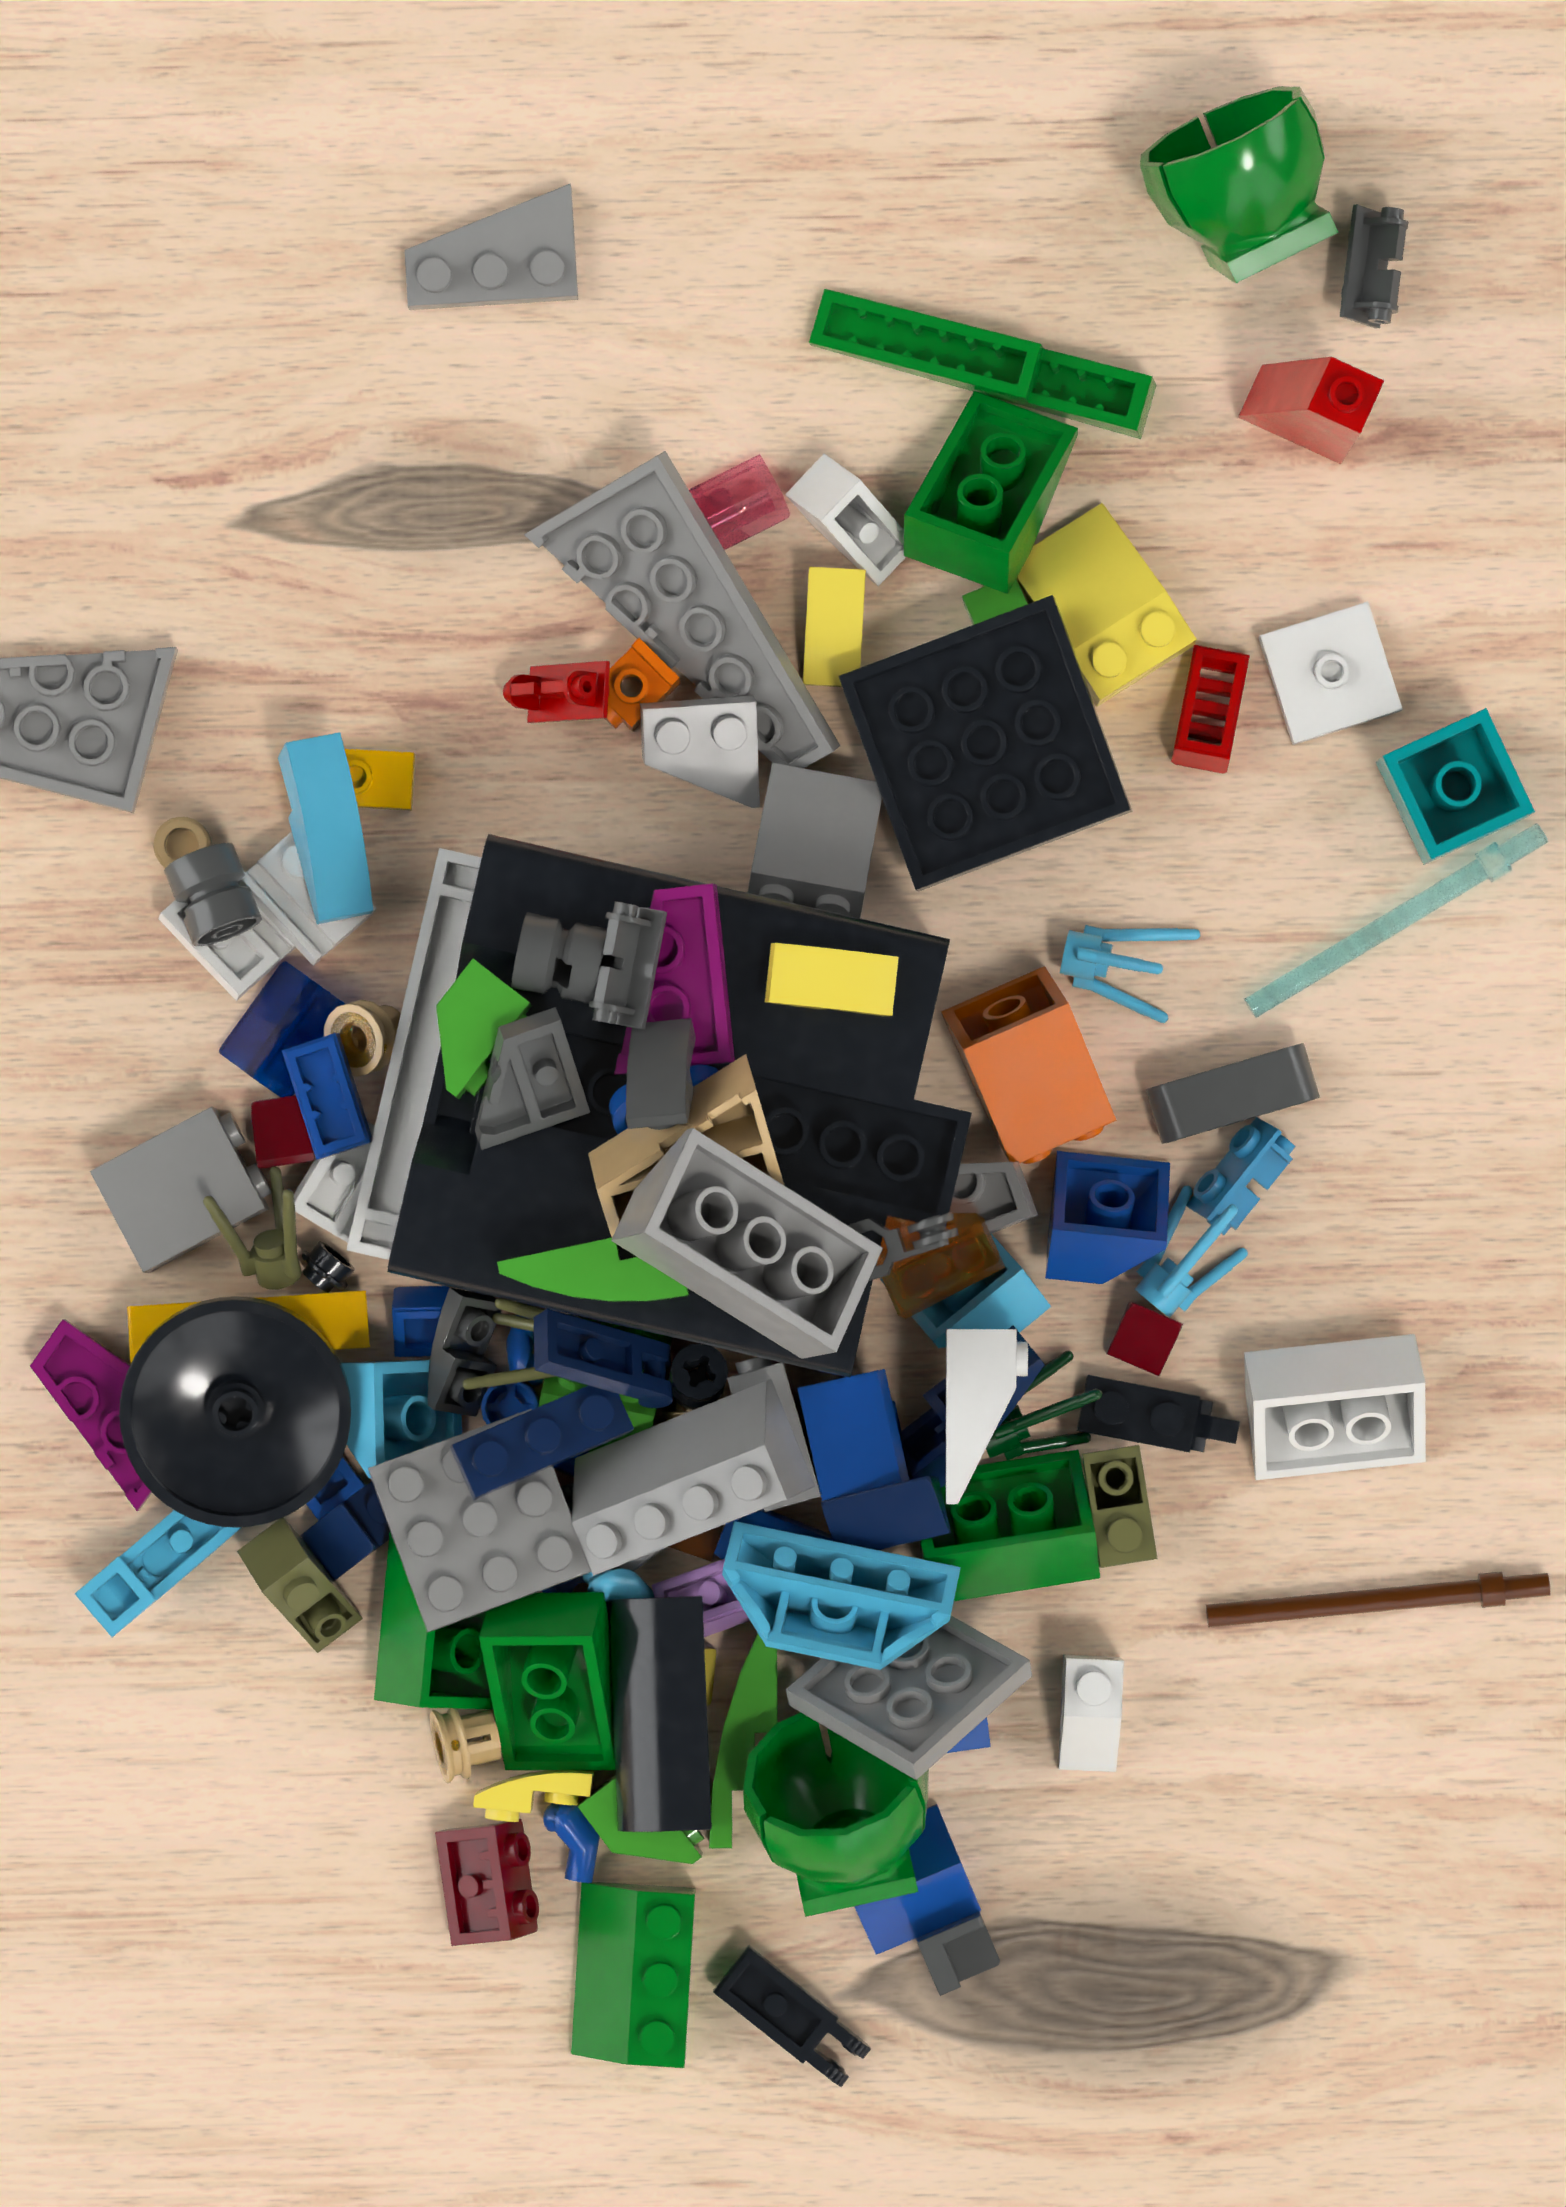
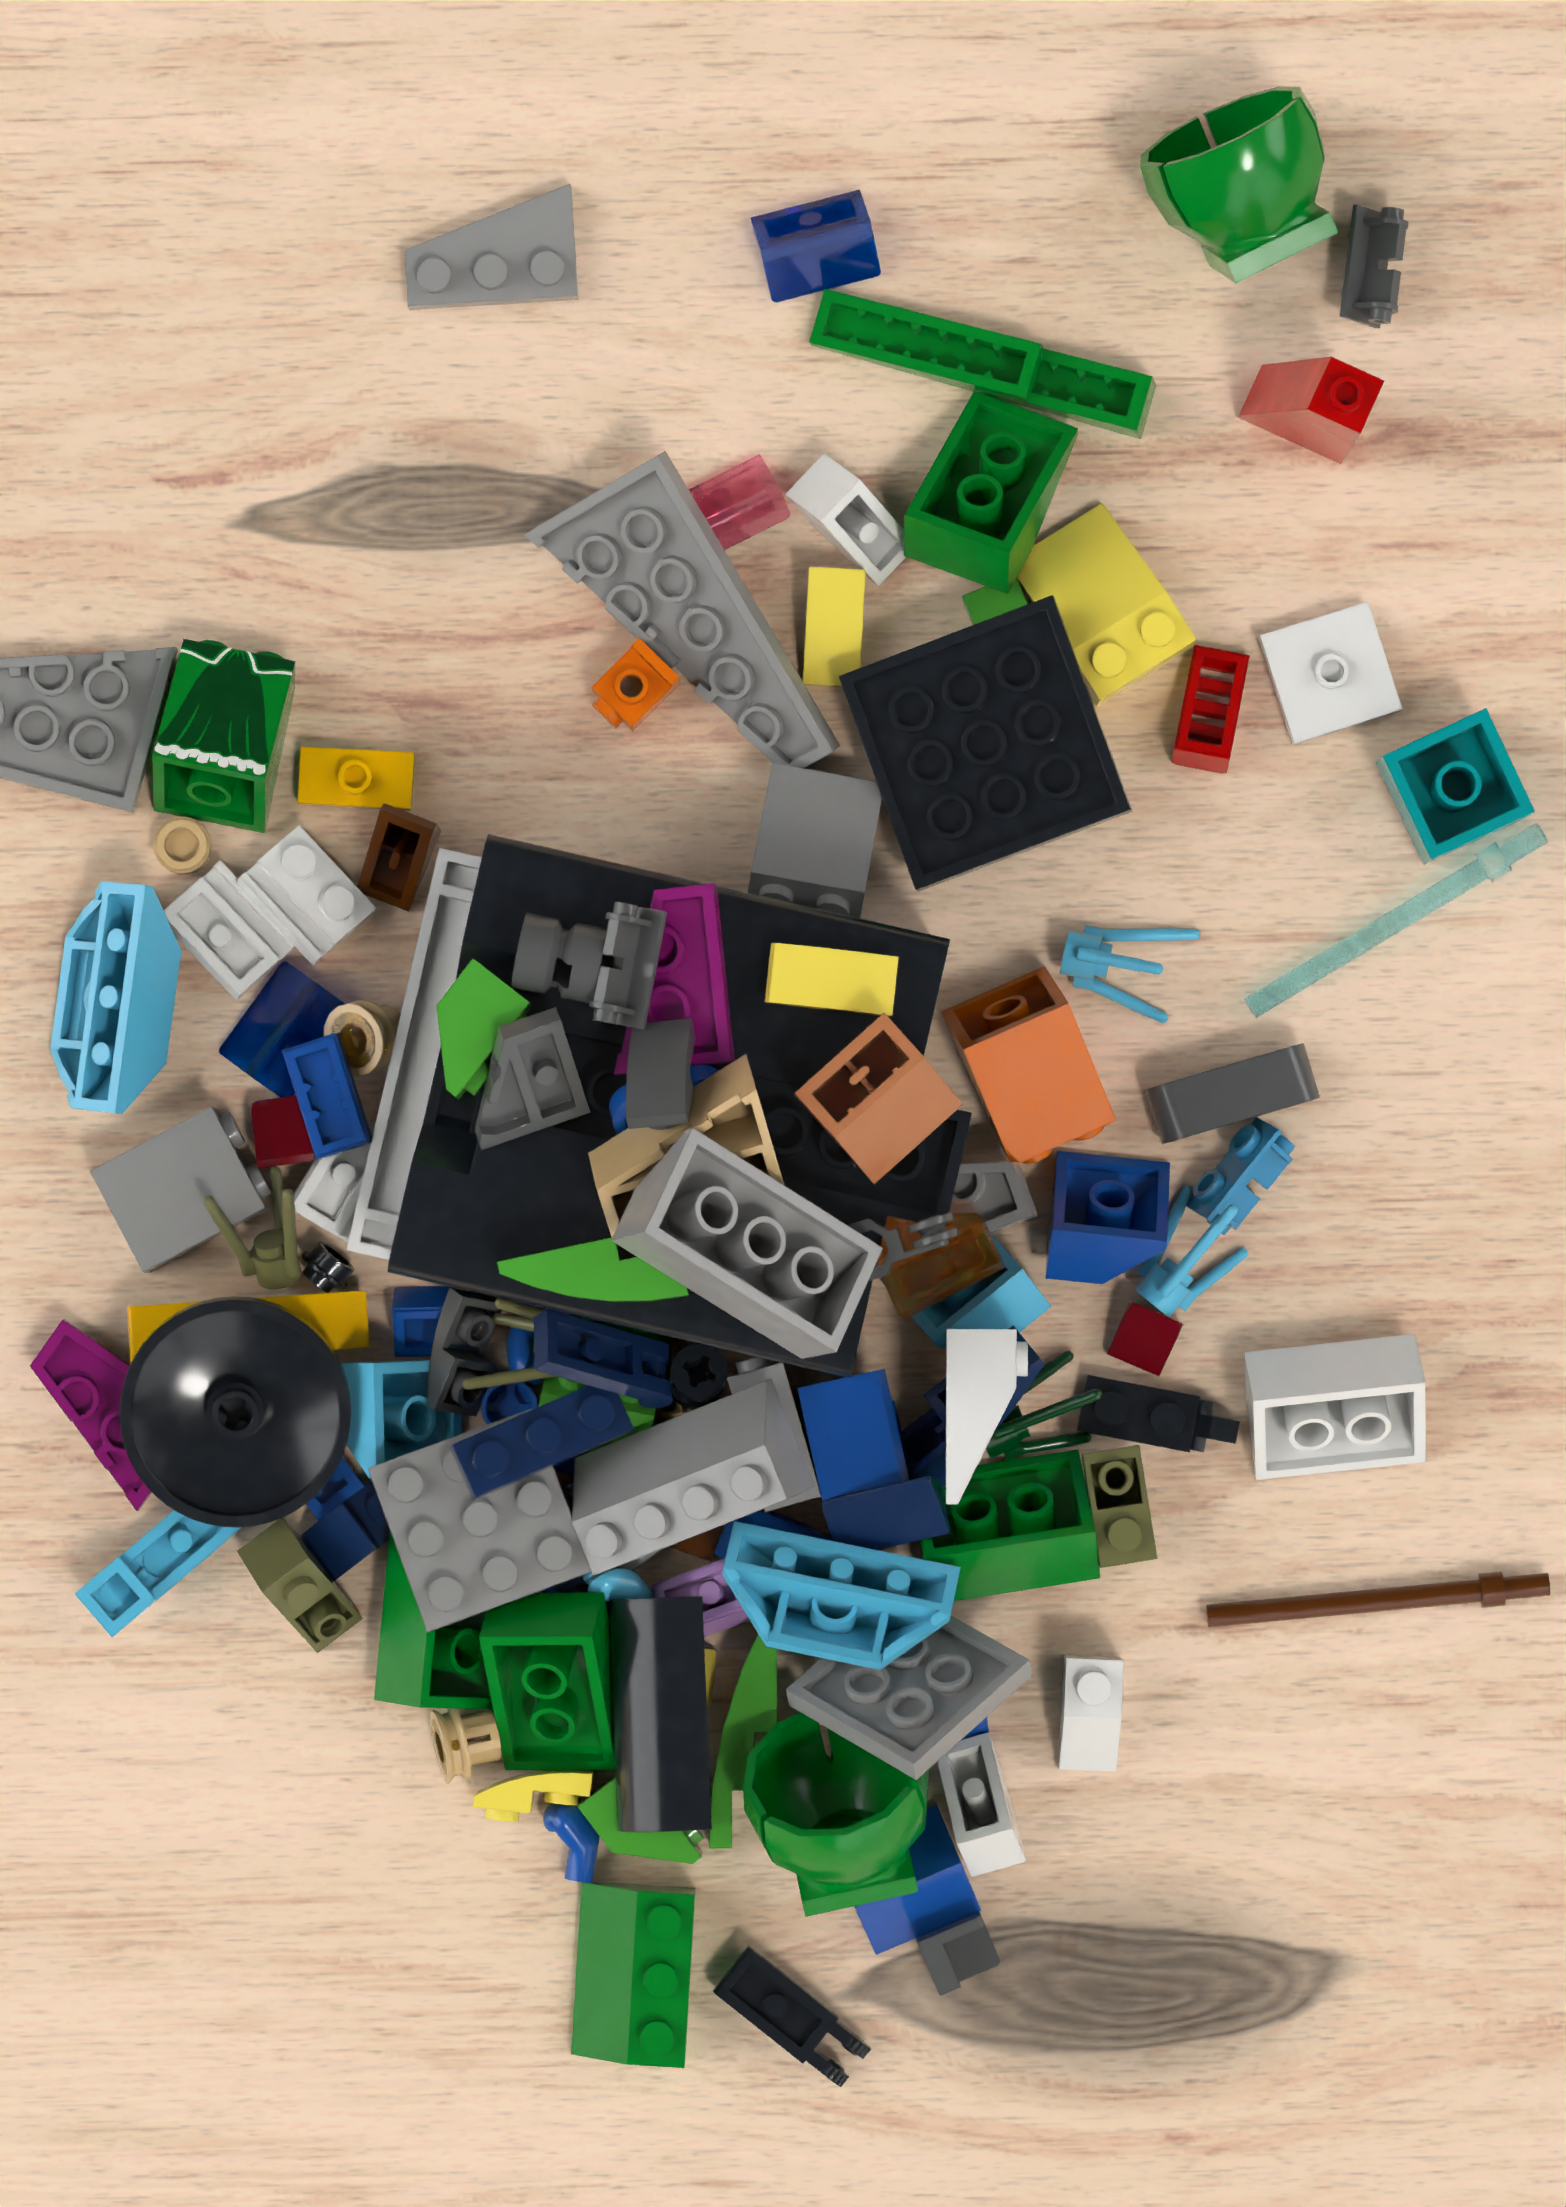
dark grey wheel [164,843,262,946] -> none
medium azure slope [278,732,373,924] -> none
dark red bracket [435,1819,539,1946] -> none
red hinge [503,661,610,723] -> none
light grey wing [640,696,760,808] -> none
none -> medium azure wedge [50,881,182,1114]
none -> slope [152,639,295,833]
none -> reddish brown slope [357,803,441,912]
none -> clear blue panel [750,189,881,302]
none -> nougat slope [794,1013,963,1184]
none -> white slope [937,1732,1026,1877]

